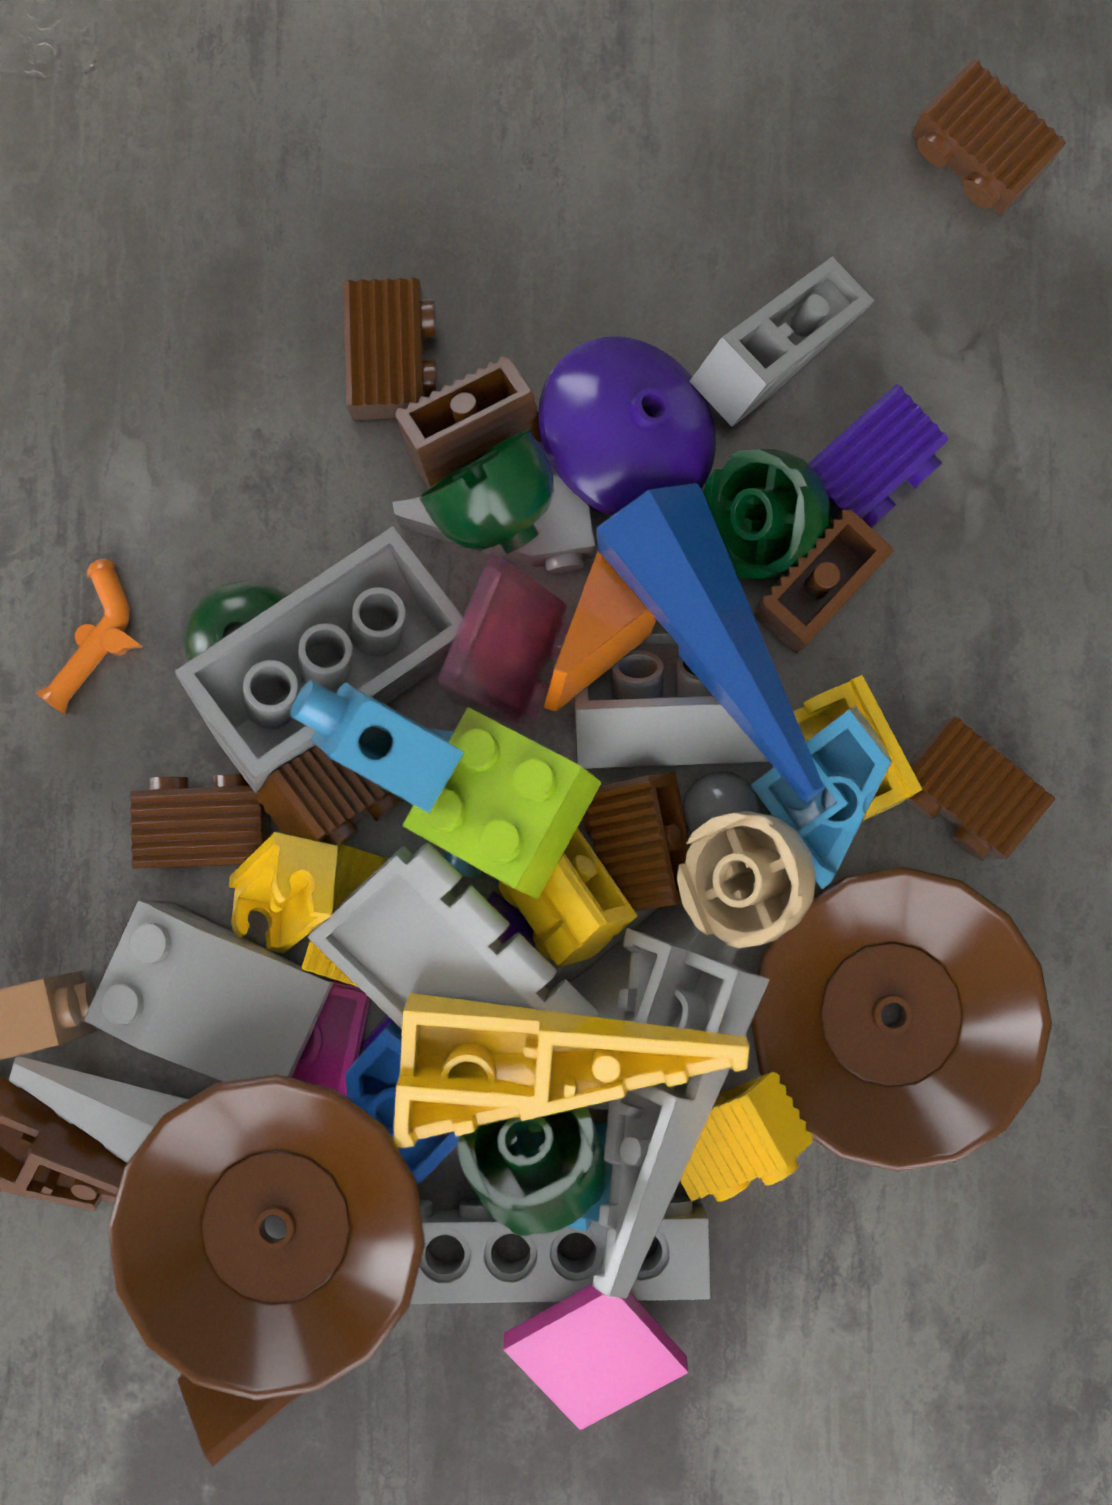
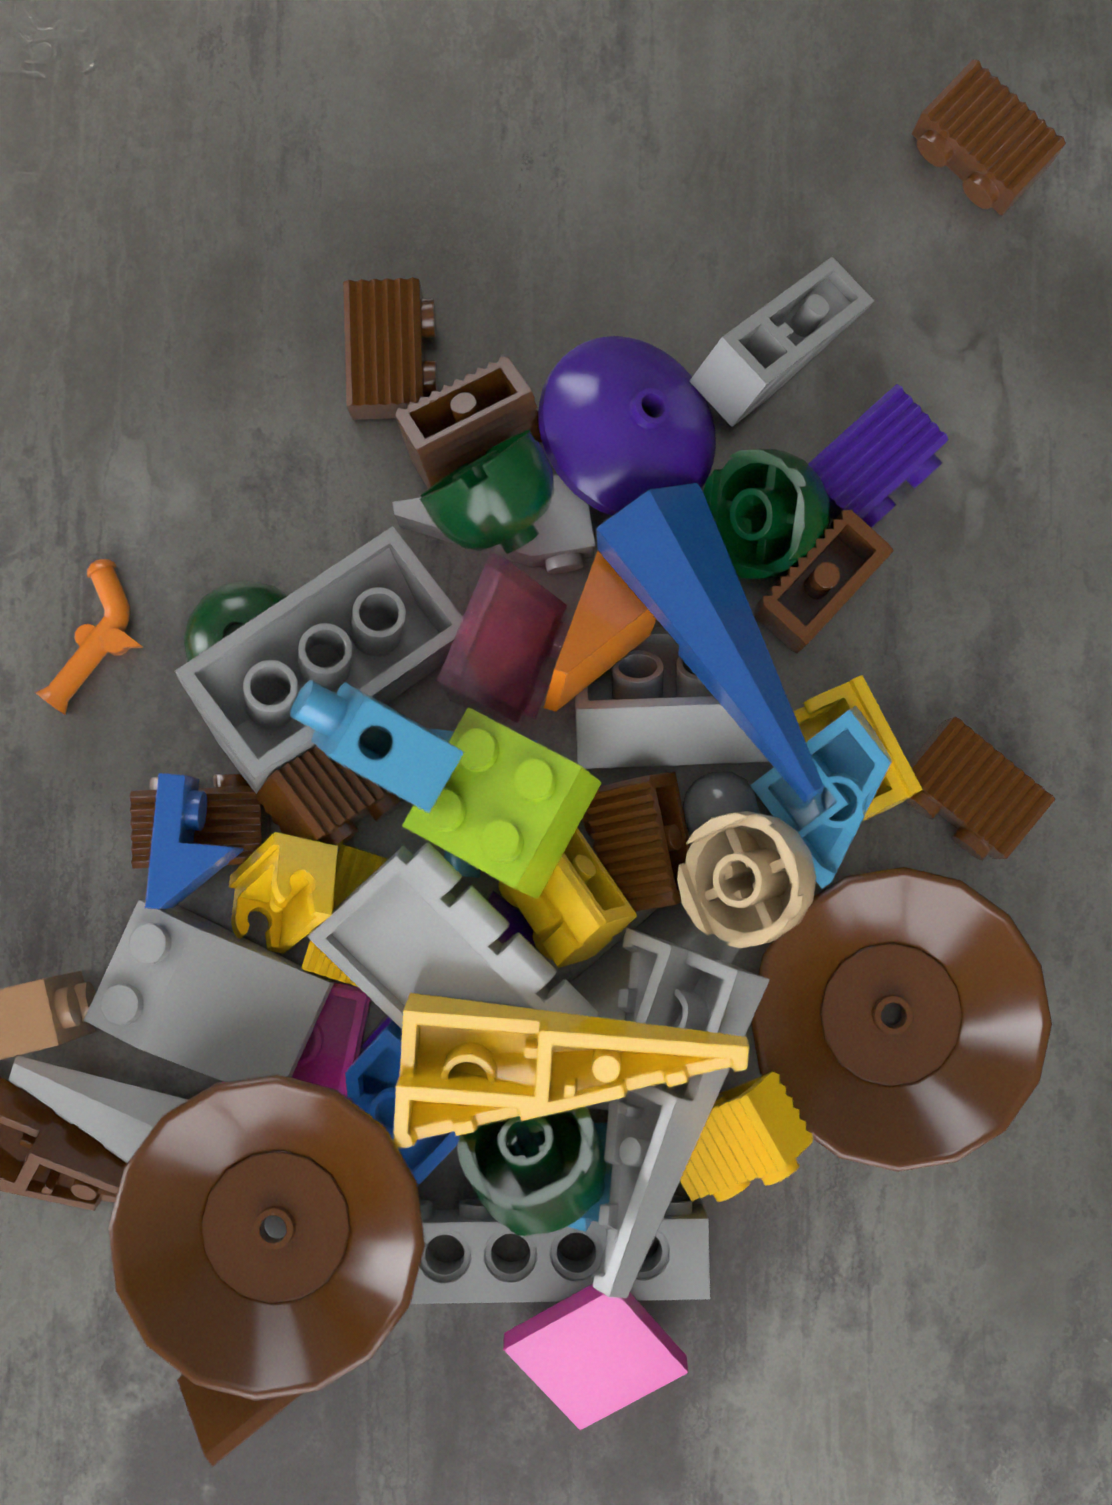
none -> blue slope [145,773,244,909]

